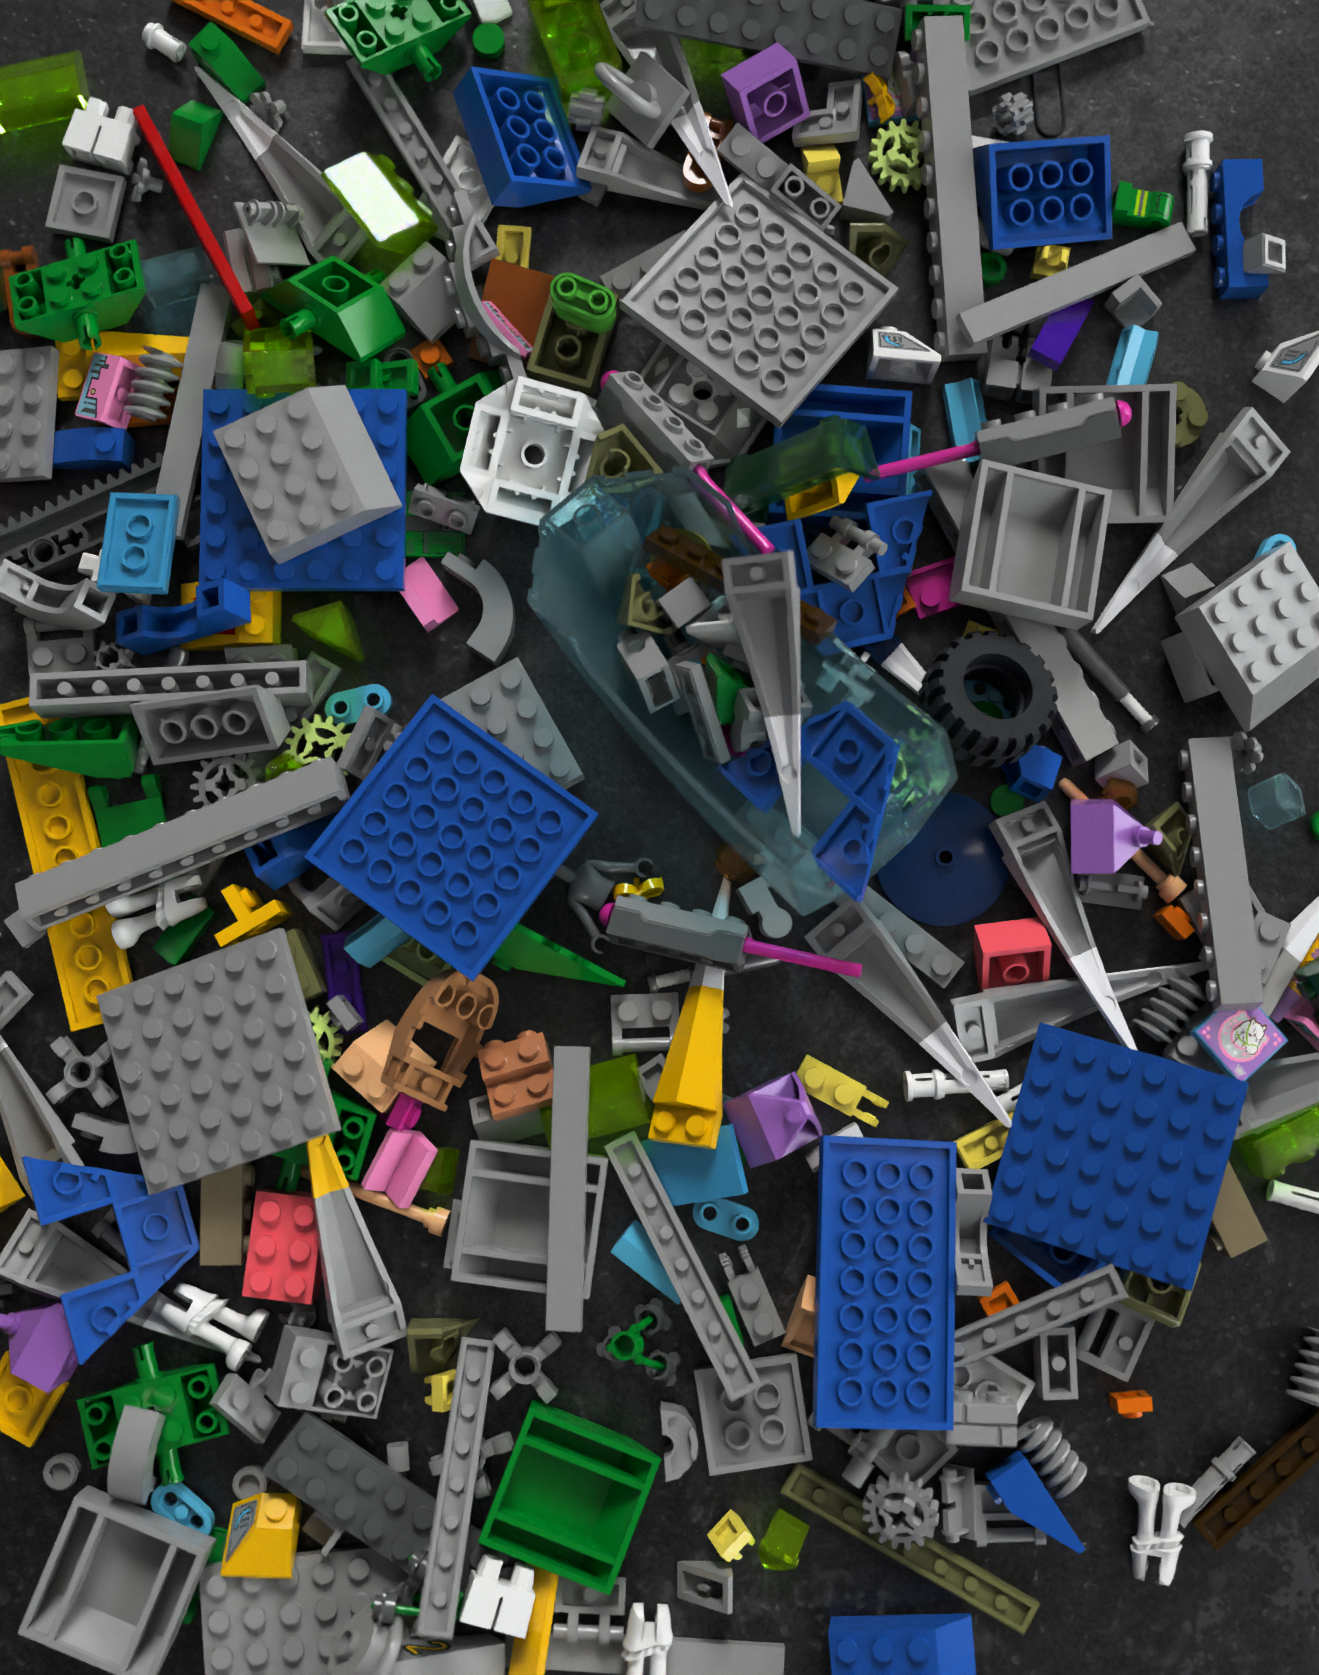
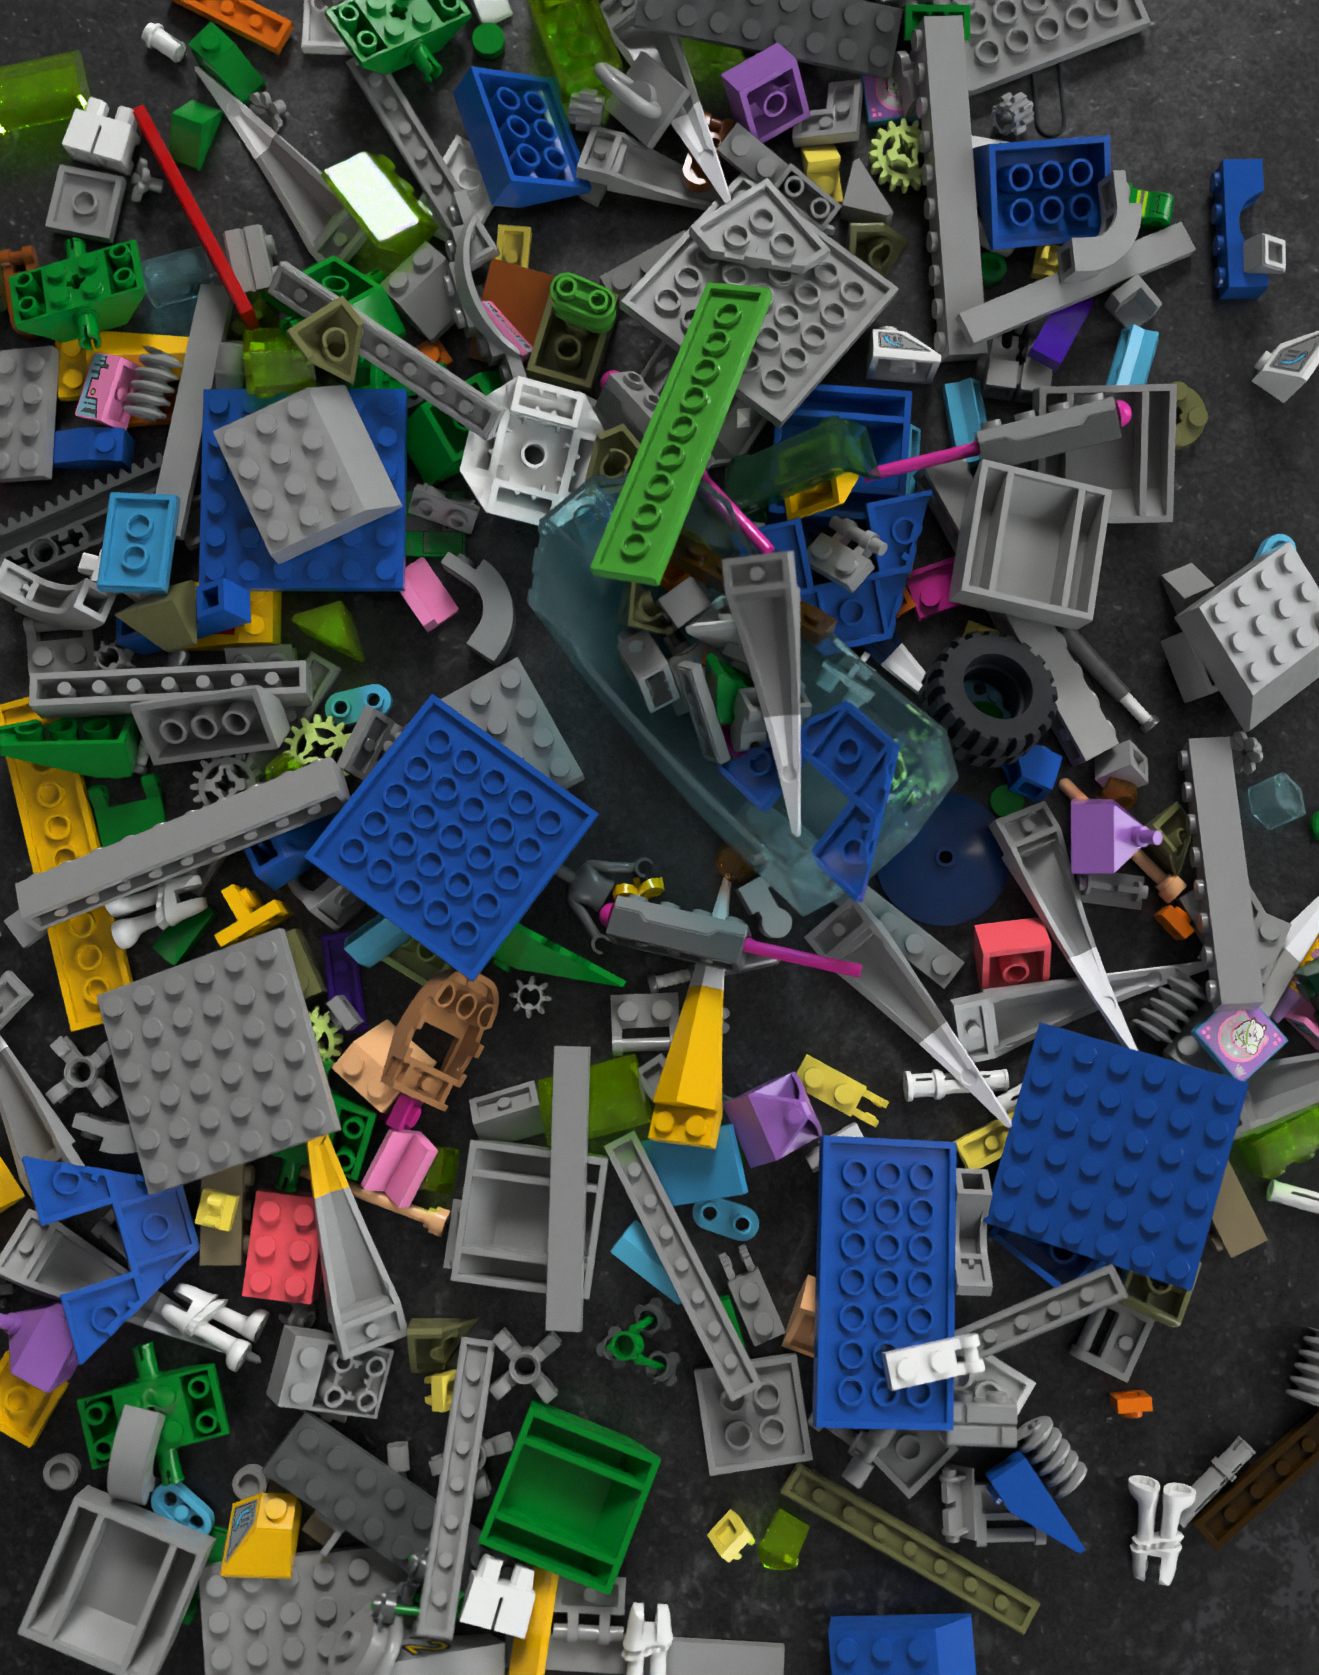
light grey plate [209,1368,281,1444] -> none
light grey hinge [233,199,310,267] -> none
nougat plate [477,1030,553,1122] -> none
light grey cylinder [660,1401,698,1482] -> none
light grey slope [677,1561,733,1615] -> none
yellow piece [862,71,895,124] -> none
light grey gear [862,1471,939,1550] -> none
orange plate [977,1281,1020,1317] -> none
light grey brick [1032,1323,1078,1400] -> none
light grey plate [1091,407,1290,634] -> none
white pin [1182,131,1213,237] -> none
none -> olive slope [115,580,197,652]
none -> light yellow tile [195,1188,240,1231]
none -> light grey tile [267,261,506,441]
none -> olive slope [286,295,364,385]
none -> light grey gear [509,976,552,1018]
none -> bright green plate [590,282,773,586]
none -> light grey plate [689,178,830,274]
none -> white plate [881,1333,985,1390]
none -> light grey arch [1057,170,1142,283]

